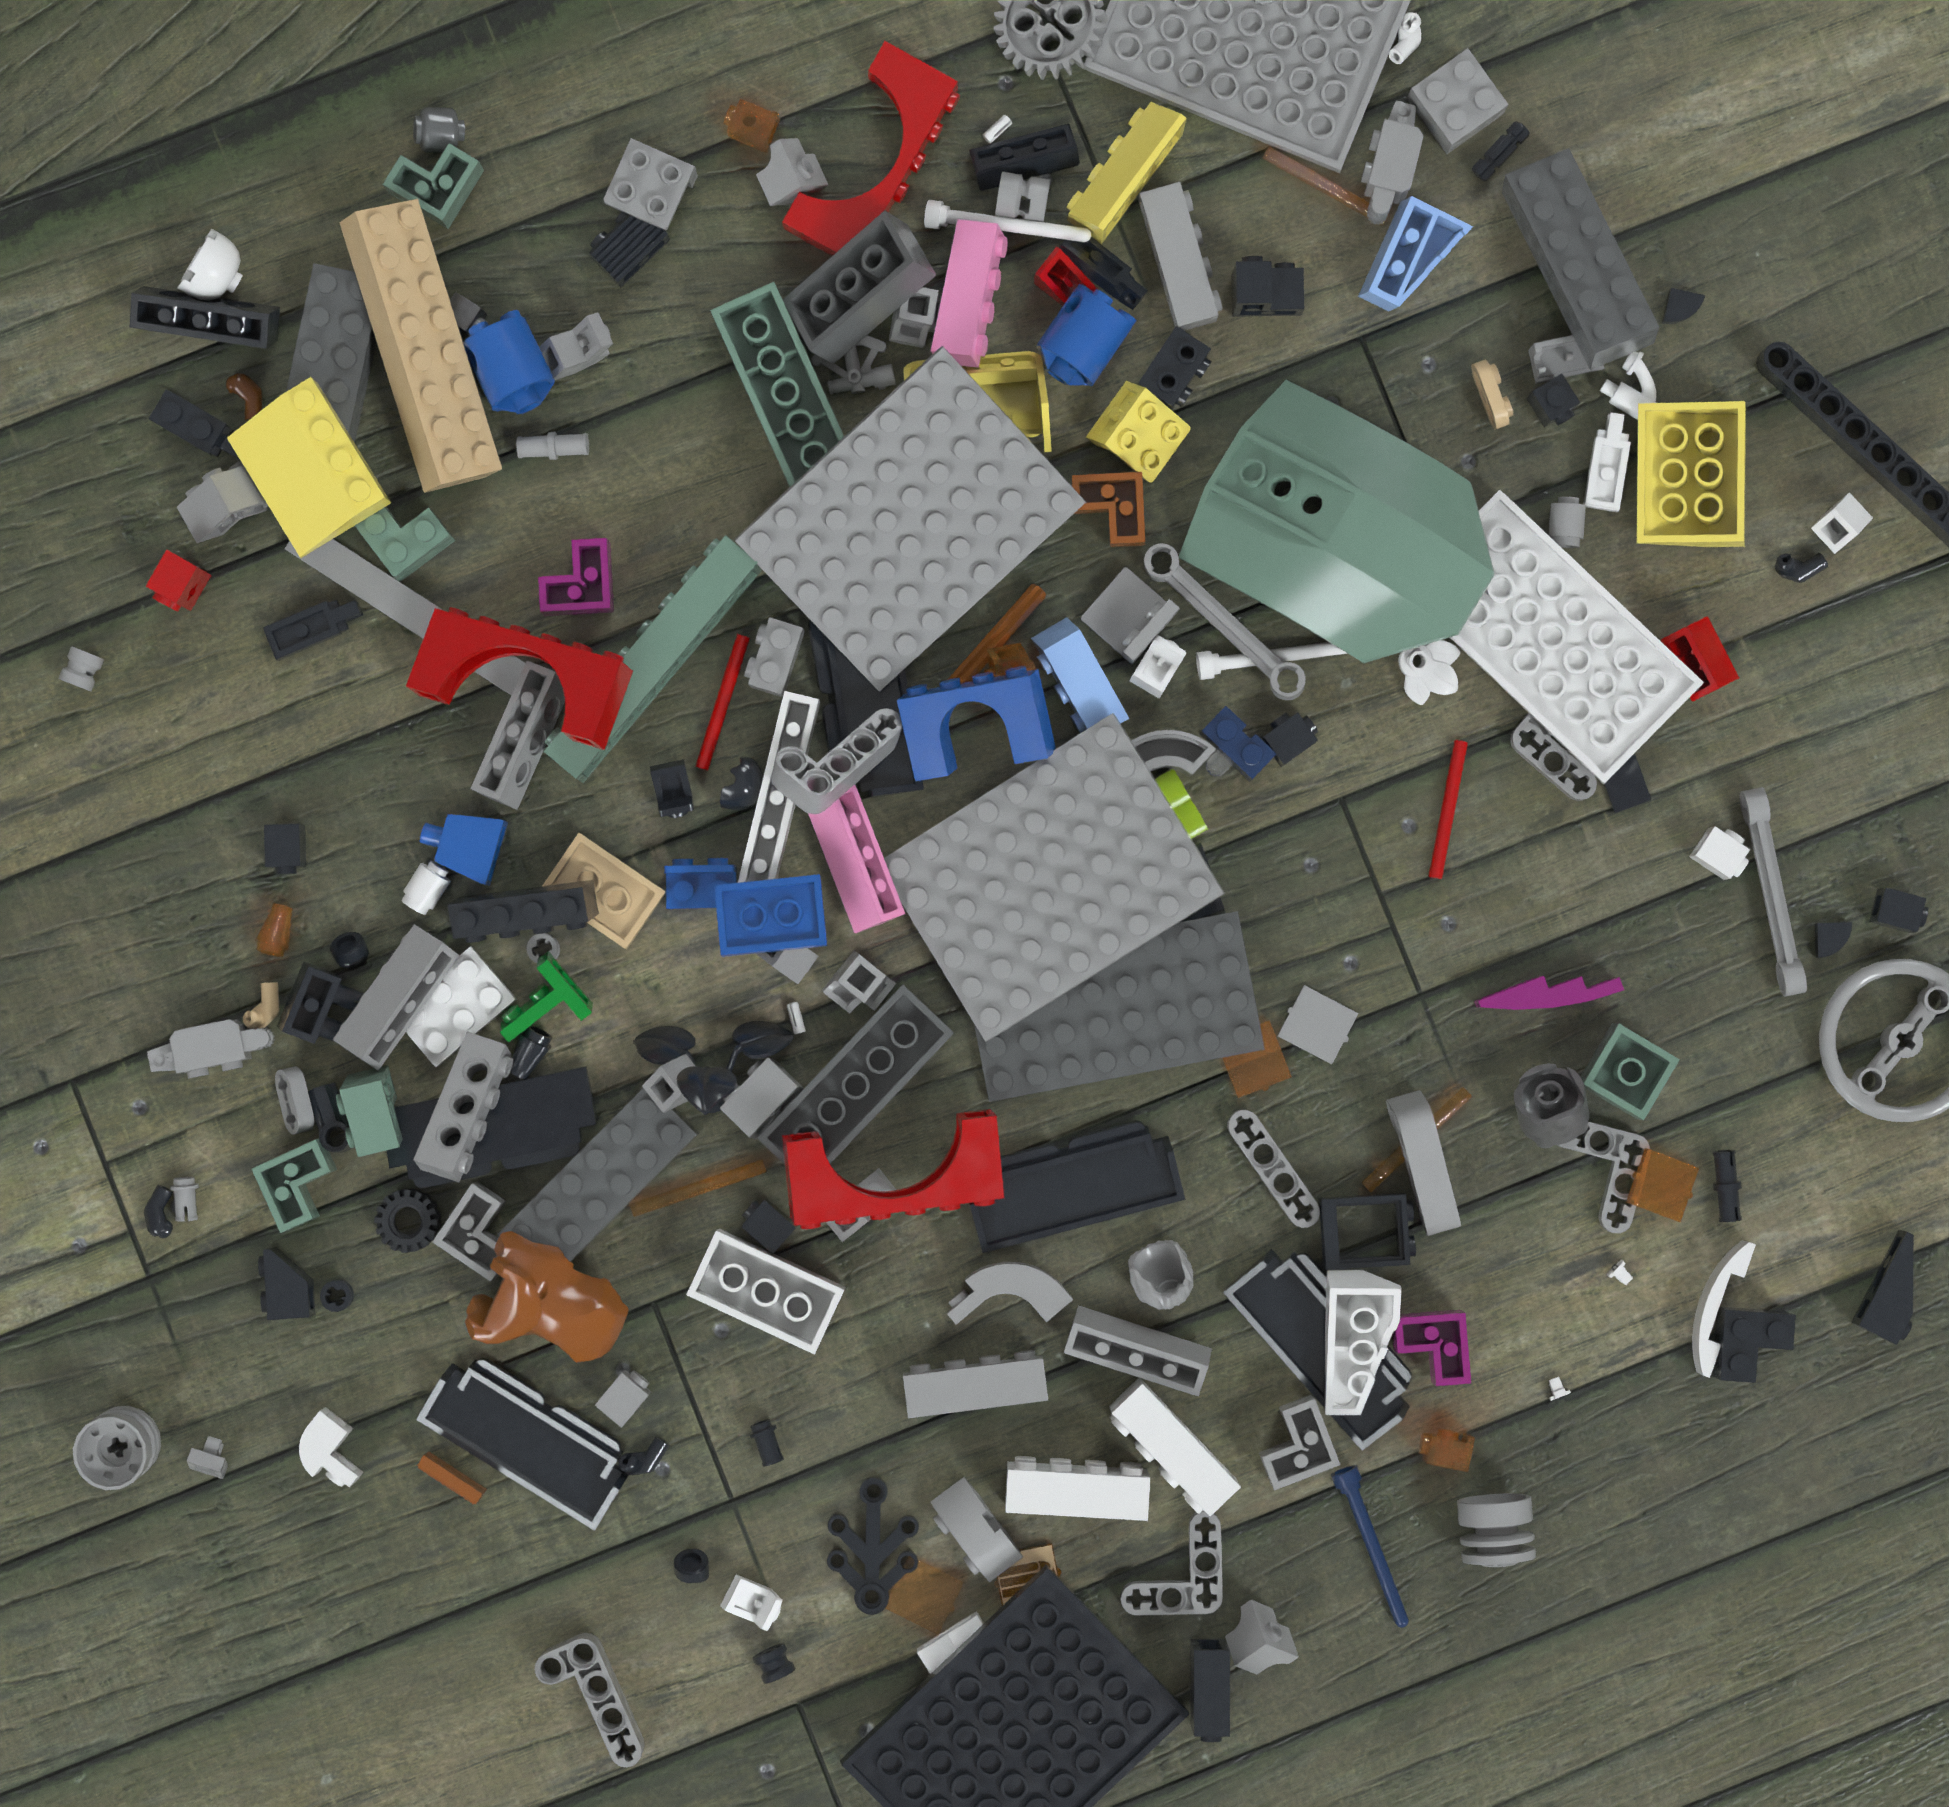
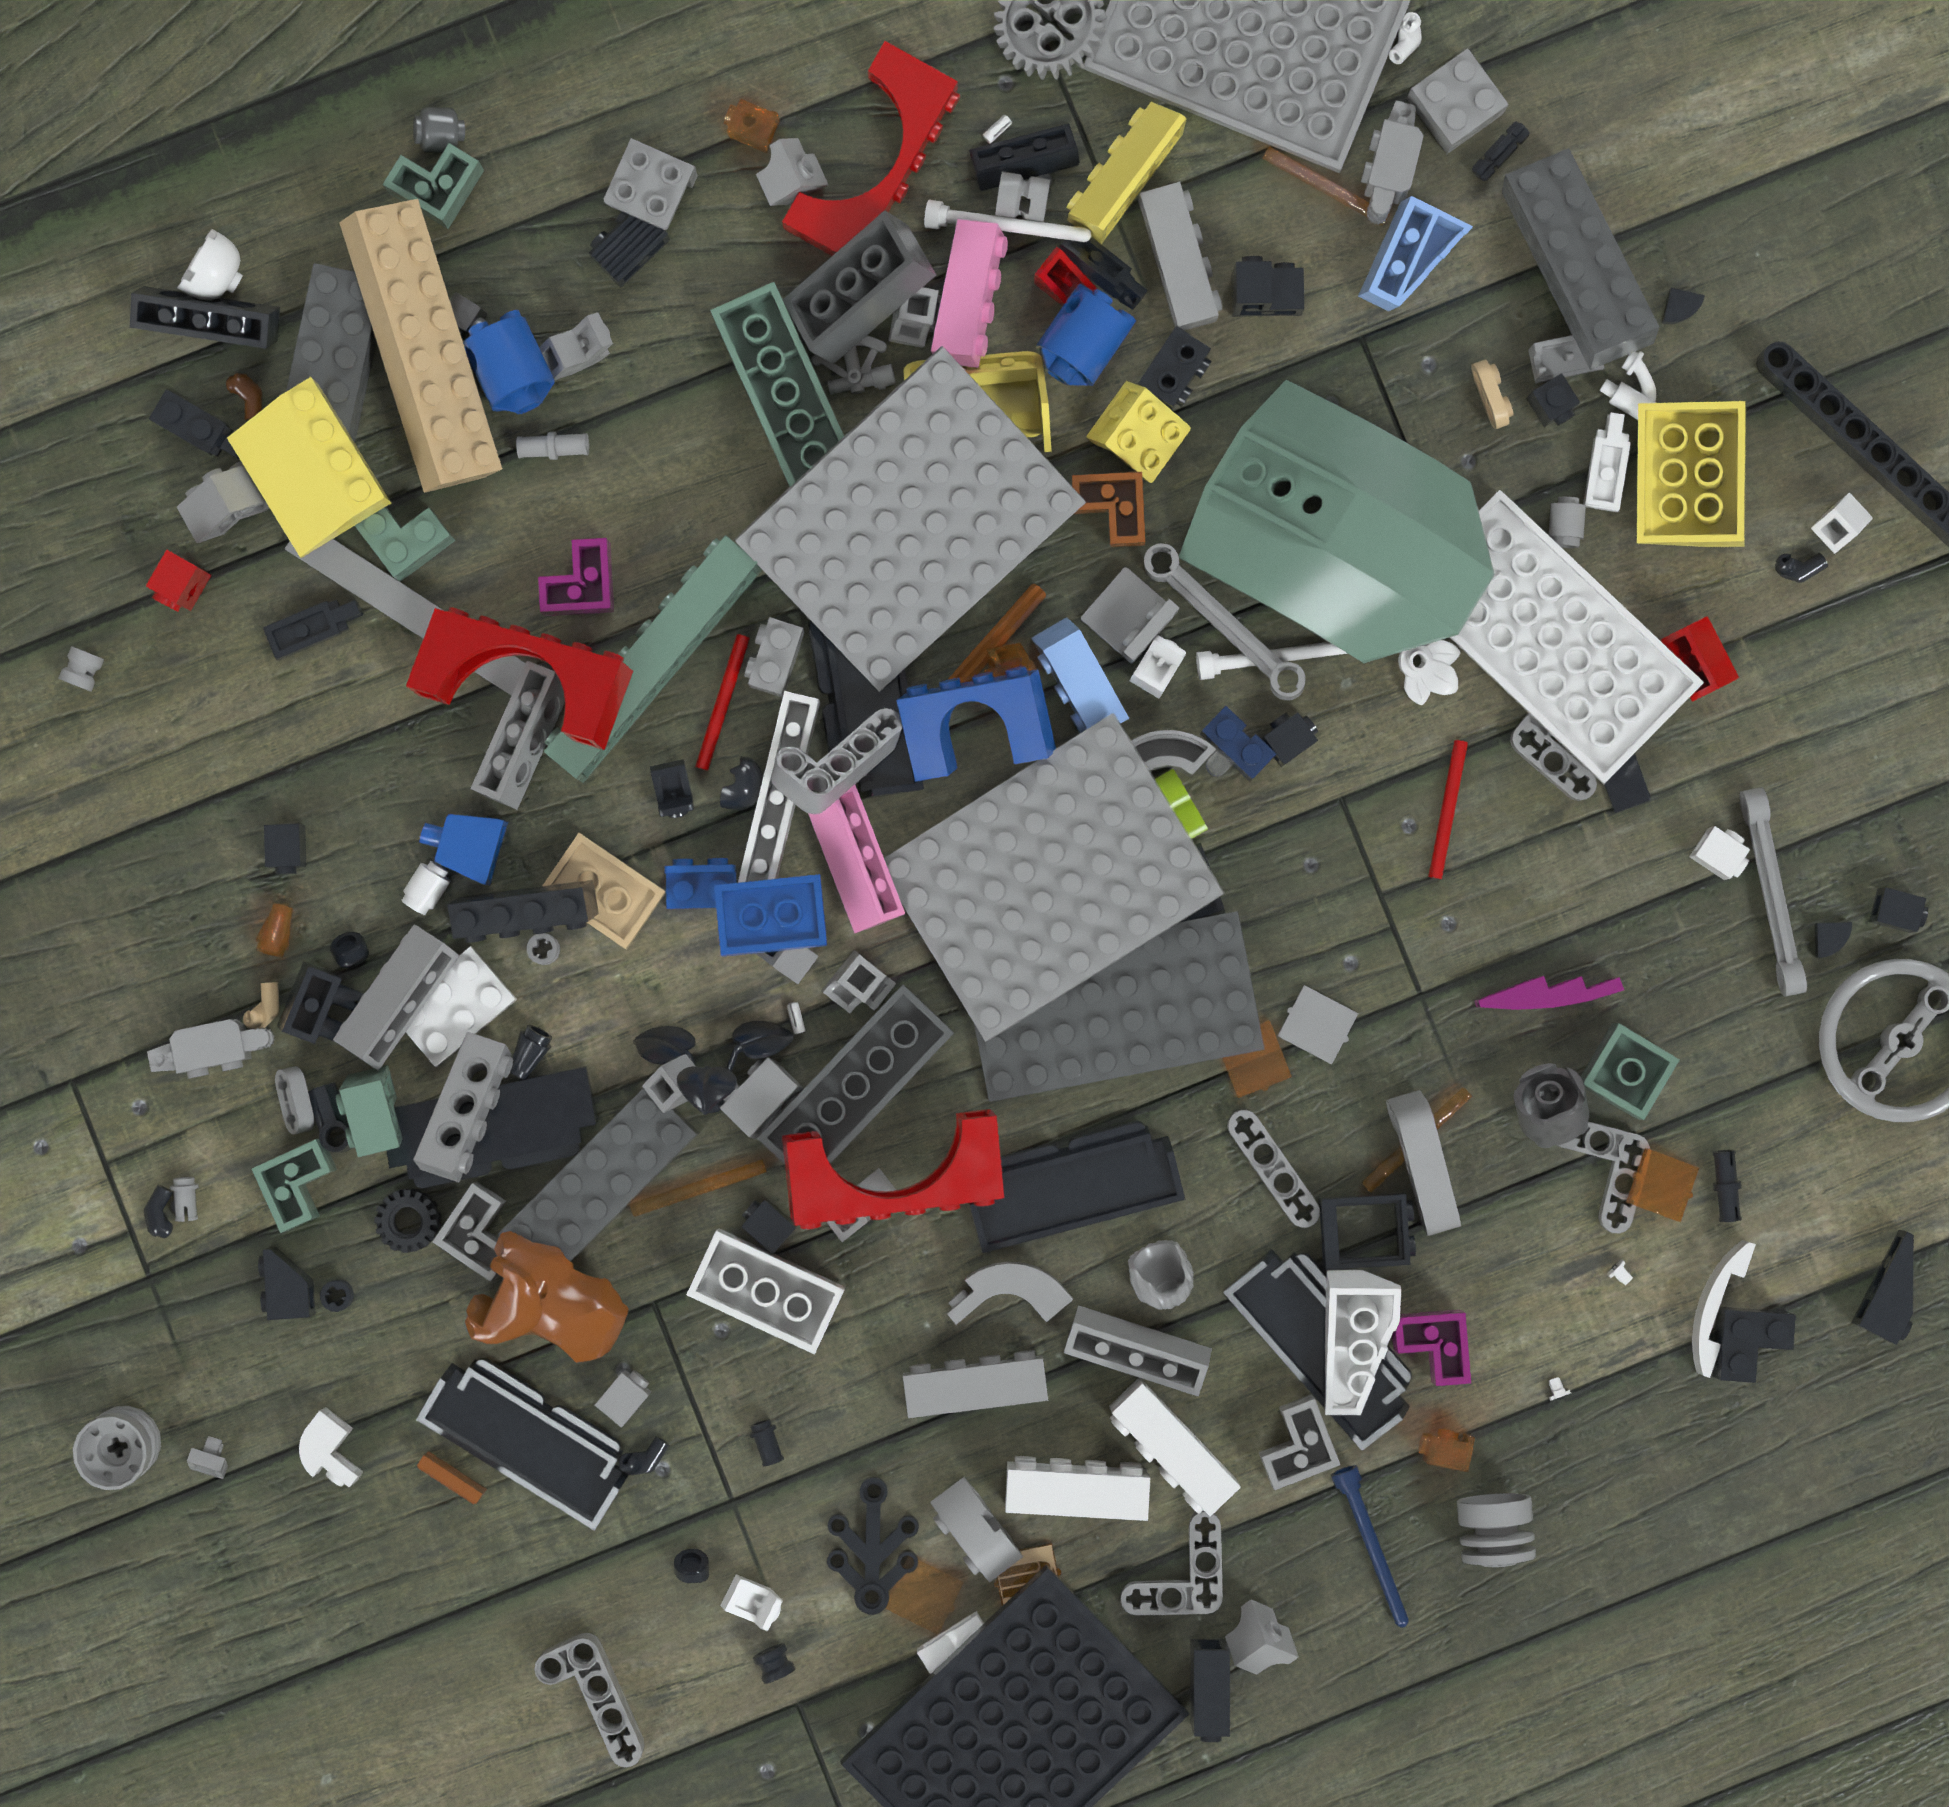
green bracket [500,951,593,1043] -> none

